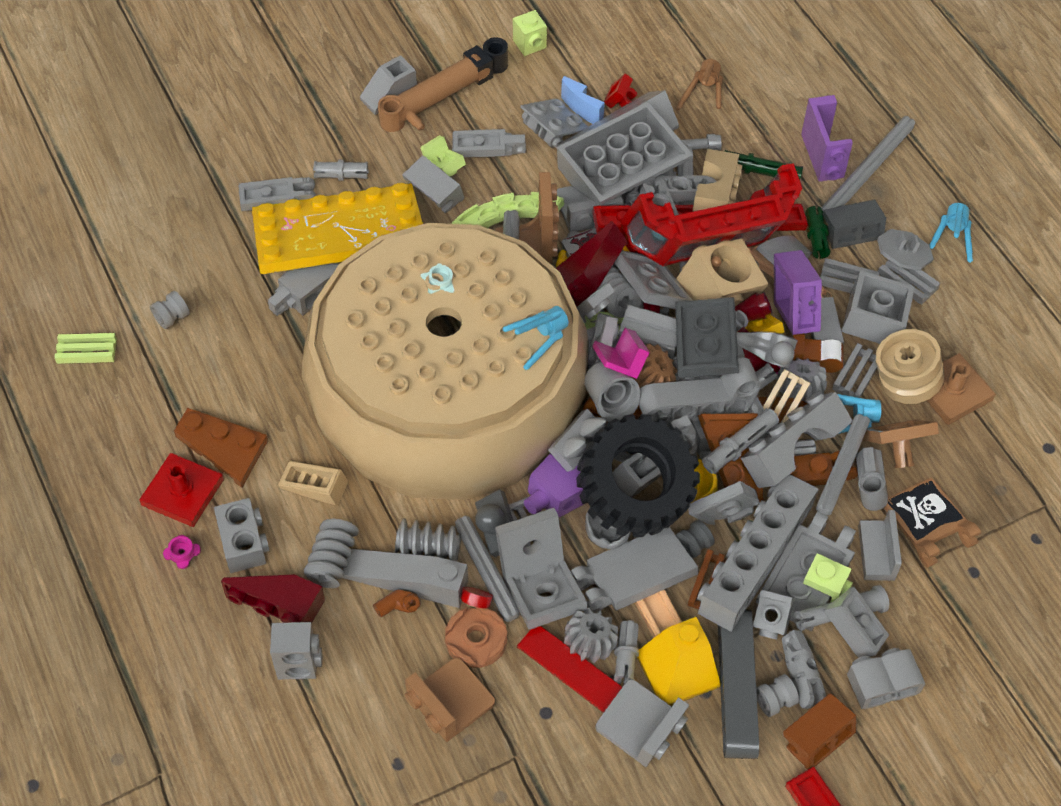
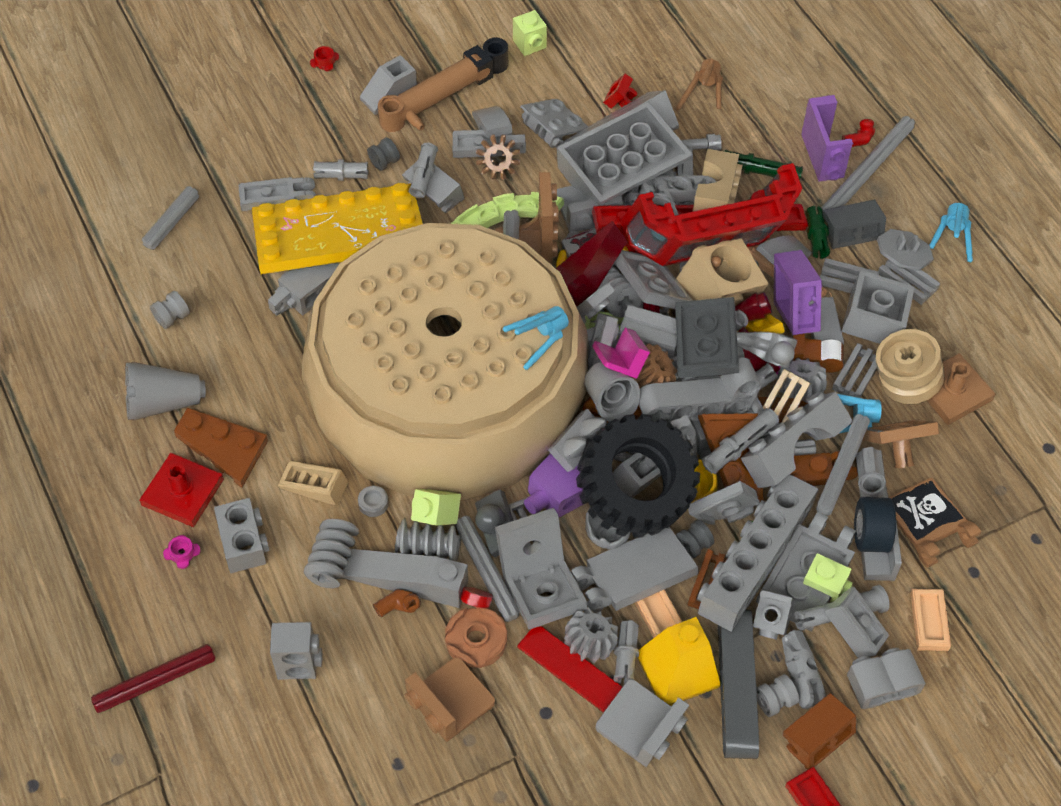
yellowish green tile [55,333,117,364] -> none
dark red slope [221,574,325,624] -> none
yellowish green bracket [421,135,466,176] -> none
light aqua plate [421,263,454,294] -> none
light blue slope [561,76,605,124] -> none
none -> dark red axle [91,644,215,713]
none -> light grey cone [125,362,206,420]
none -> light grey axle [142,186,199,250]
none -> red plate [310,46,339,71]
none -> light grey tile [358,486,389,517]
none -> dark grey wheel [367,137,400,171]
none -> light grey pin [409,143,438,198]
none -> yellowish green brick [411,489,461,526]
none -> light grey slope [472,106,512,139]
none -> medium nougat gear [476,134,520,180]
none -> red arm [842,119,875,147]
none -> black wheel [854,497,896,553]
none -> light nougat tile [910,589,951,651]

